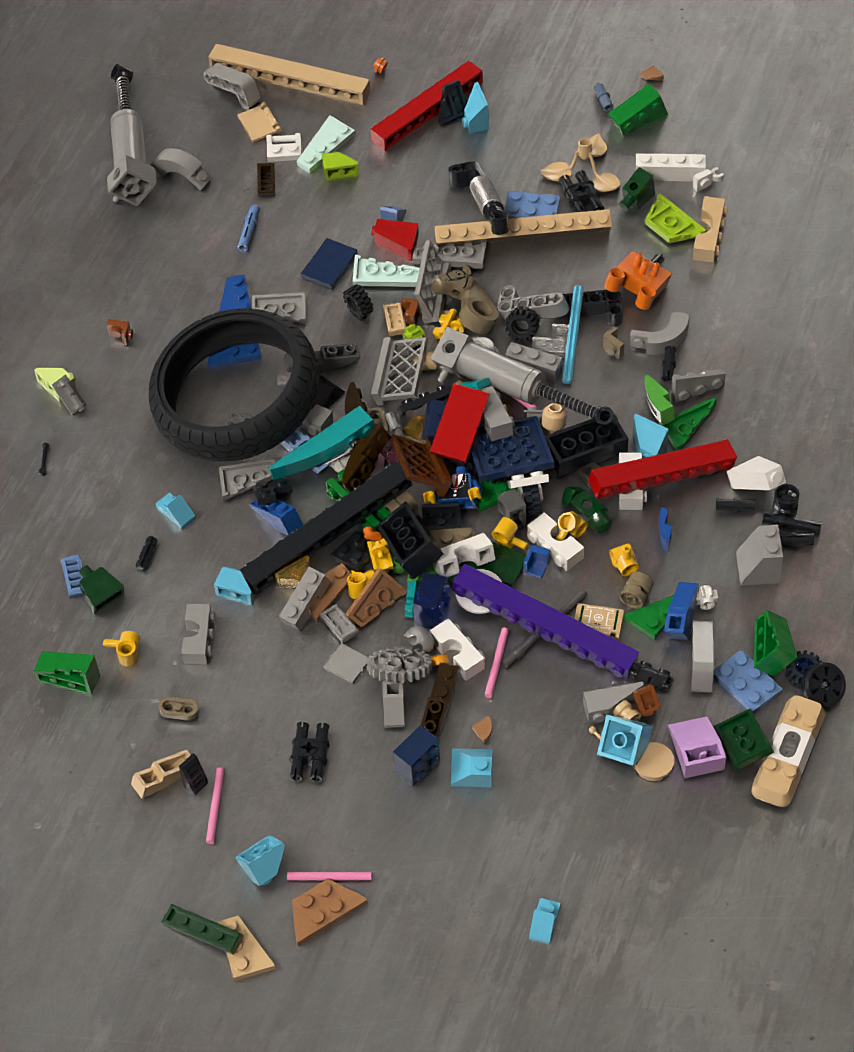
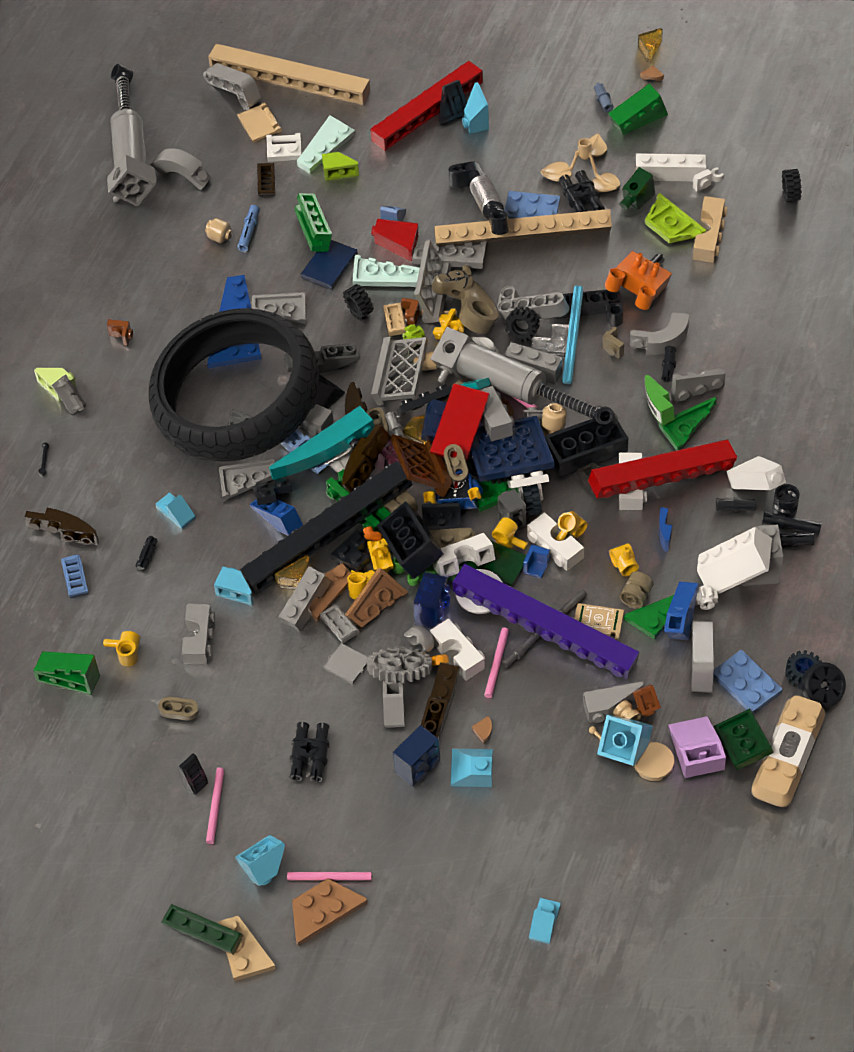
dark green torso [79,565,124,614] -> none
tan slope [131,749,190,799] -> none
orange plate [373,57,388,74] -> none
teal plate [405,581,420,618] -> none
dark green piece [562,486,612,533] -> none
black hinge [630,661,674,691] -> none
medium azure slope [633,414,669,458] -> none
green wedge [754,610,798,676] -> none
none -> dark brown slope [24,508,99,545]
none -> tan head [205,218,232,243]
none -> green brick [294,193,332,252]
none -> dark tan plate [444,444,469,482]
none -> clear yellow slope [638,28,663,63]
none -> white slope [697,527,772,594]
none -> black tyre [782,169,802,202]

